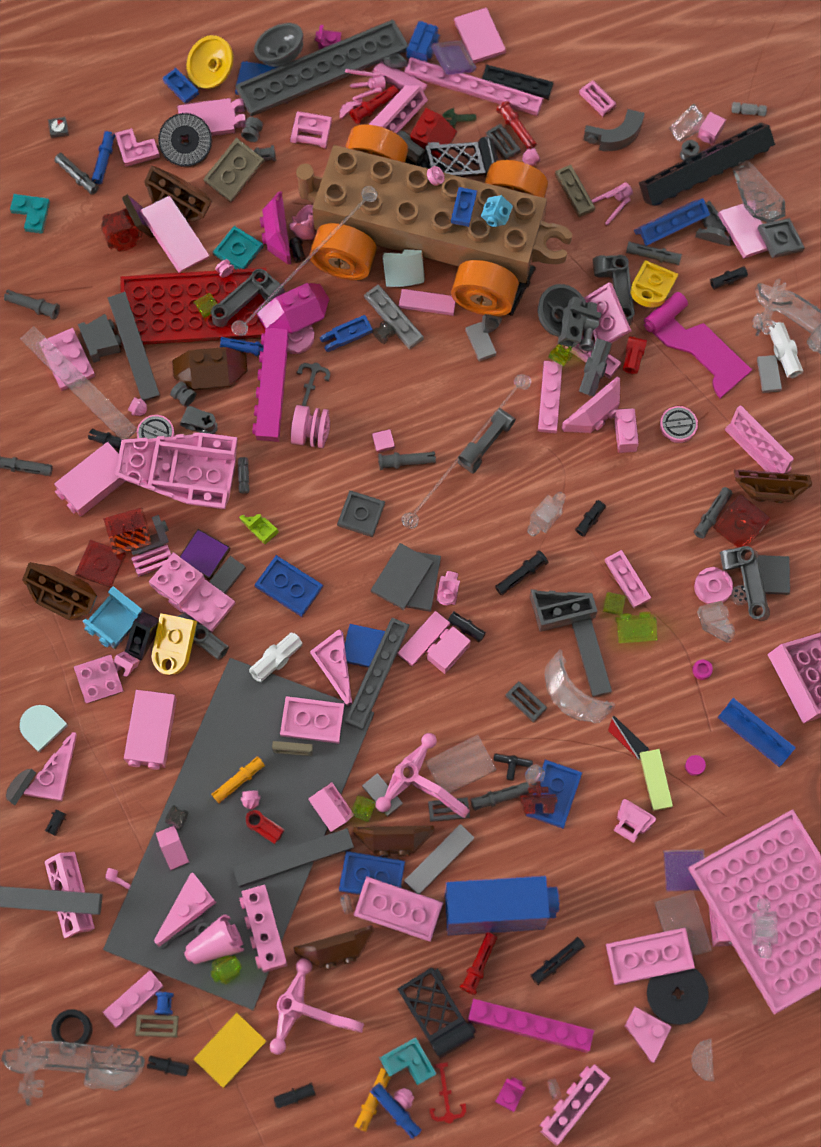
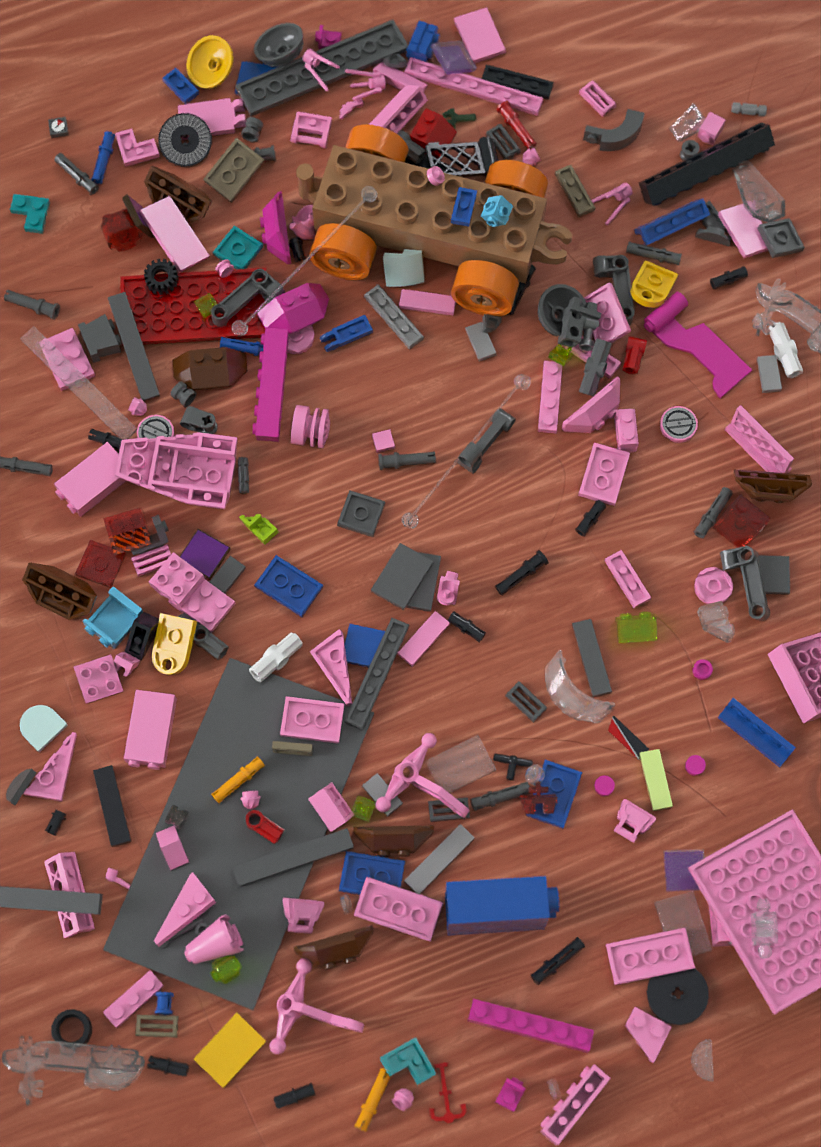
bright pink brick [239,885,288,973] -> none
dark grey piece [297,363,330,406] -> none
red pin [349,85,399,124] -> none
blue pin [370,1082,422,1139] -> none
clear smoke wheel [372,321,396,344] -> none
black piece [397,967,476,1059] -> none
bright pink brick [427,627,471,674] -> none
red pin [459,932,498,995] -> none
clear piece [527,492,566,536] -> none
dark grey wedge [530,589,598,632] -> none
clear neon green tile [603,592,626,616] -> none
clear tile [731,585,748,605] -> none
none -> black tile [93,765,132,847]
none -> black tyre [144,259,179,295]
none -> bright pink piece [282,898,324,934]
none -> bright pink plant [303,49,339,91]
none -> bright pink plate [578,443,630,506]
none -> dark pink tile [594,776,615,796]

